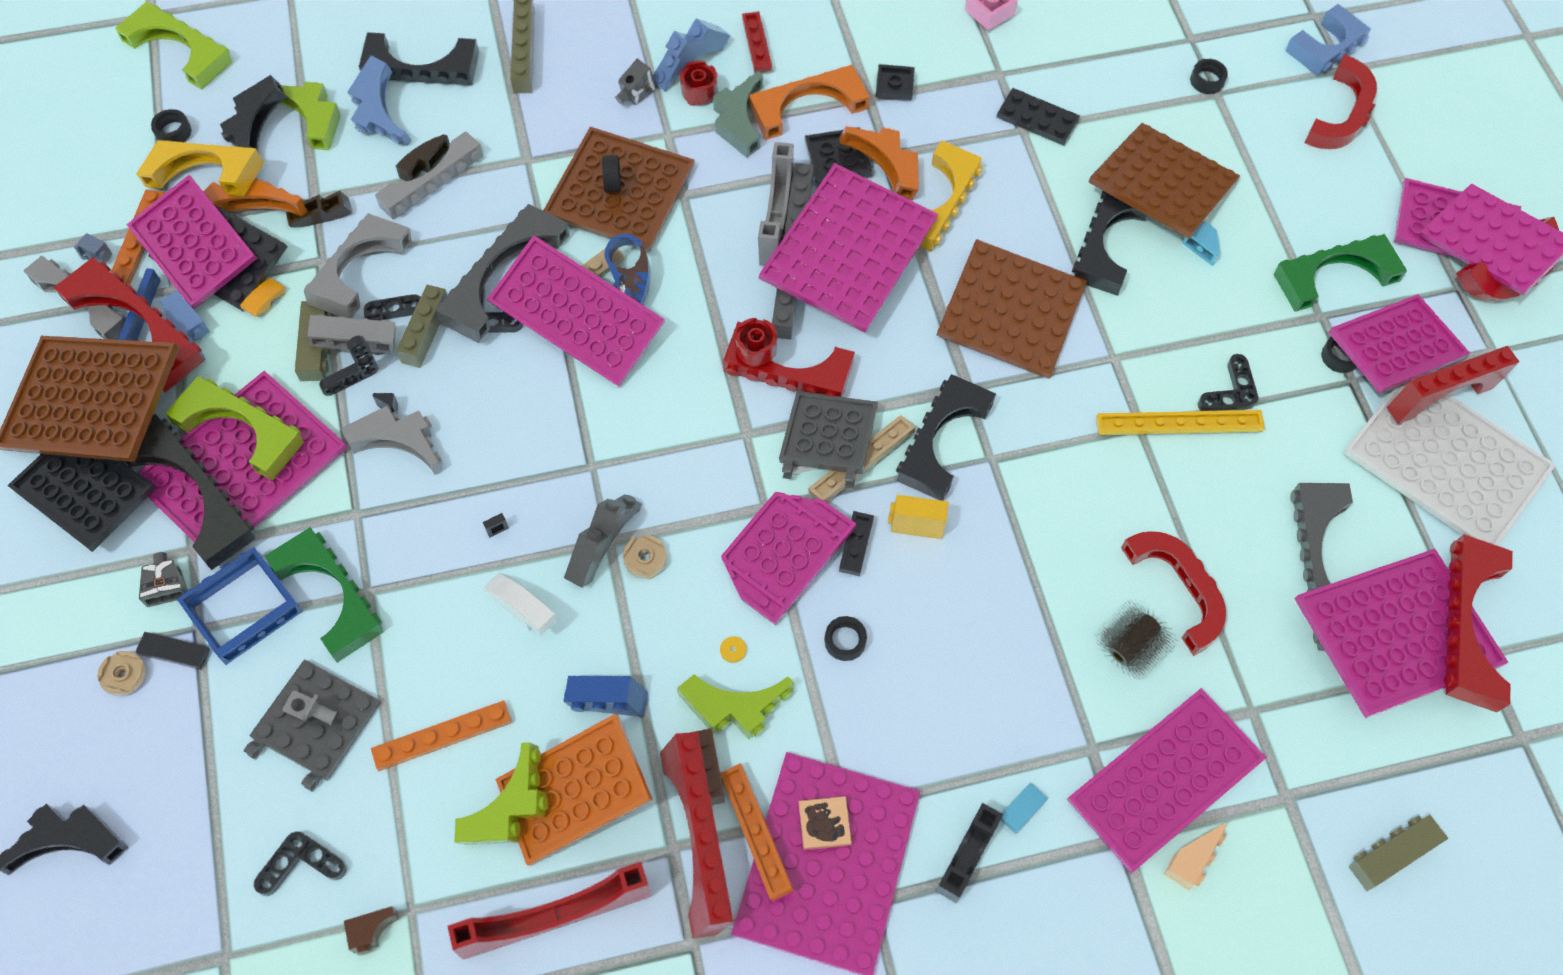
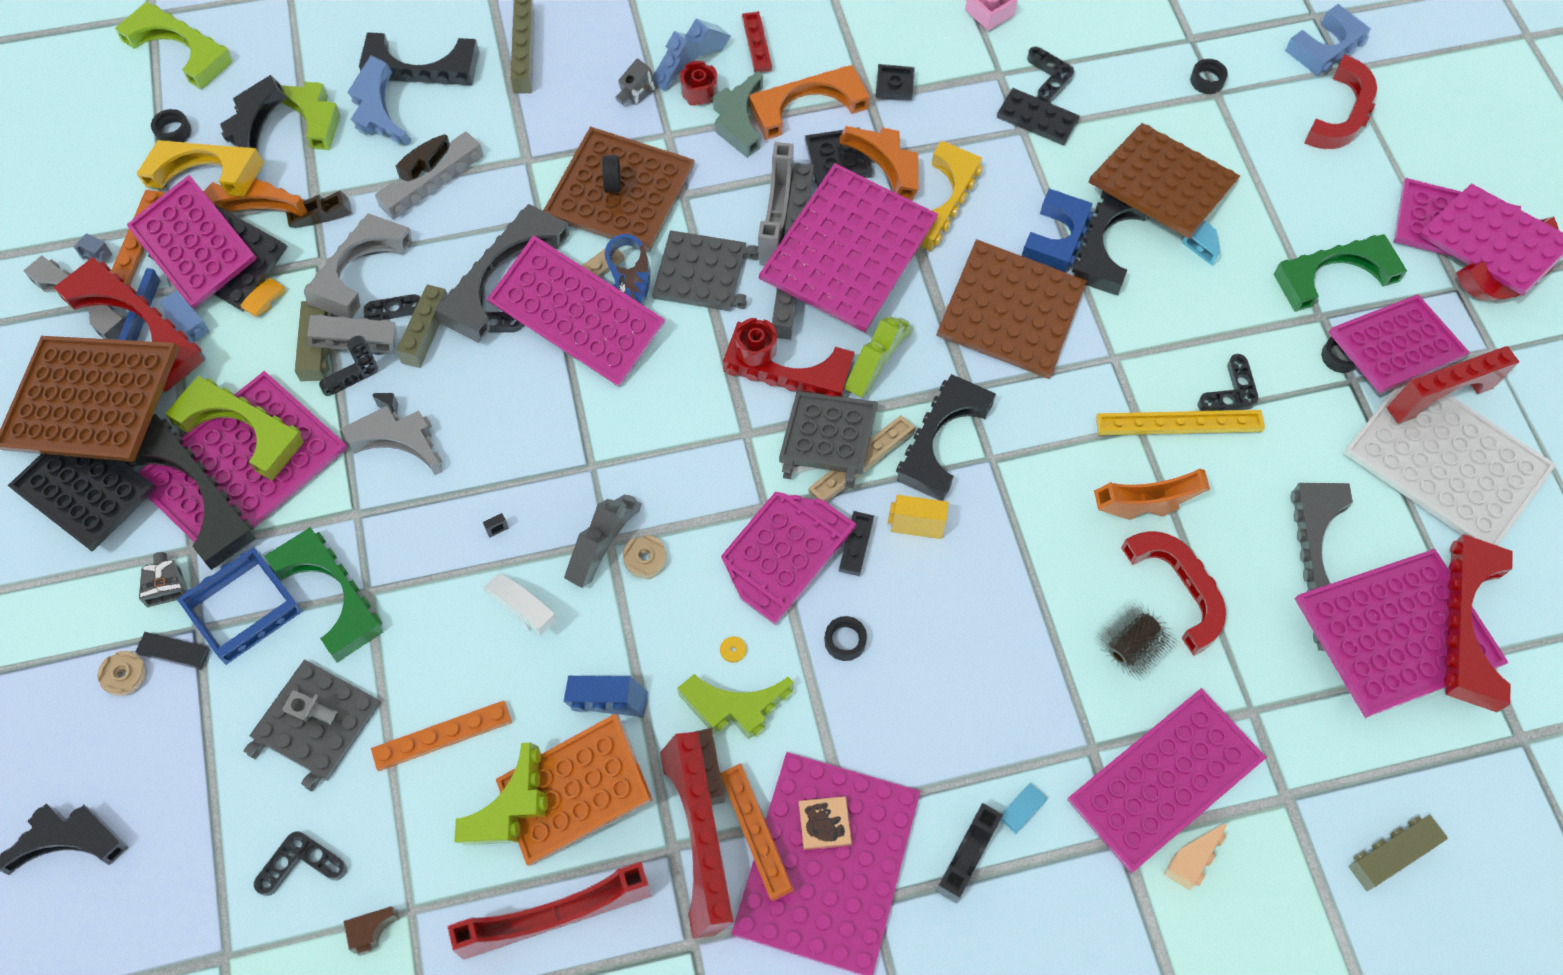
none -> dark grey plate [652,230,759,311]
none -> lime arch [844,316,914,398]
none -> blue arch [1022,188,1094,273]
none -> black beam [1027,46,1075,103]
none -> orange arch [1094,468,1210,520]

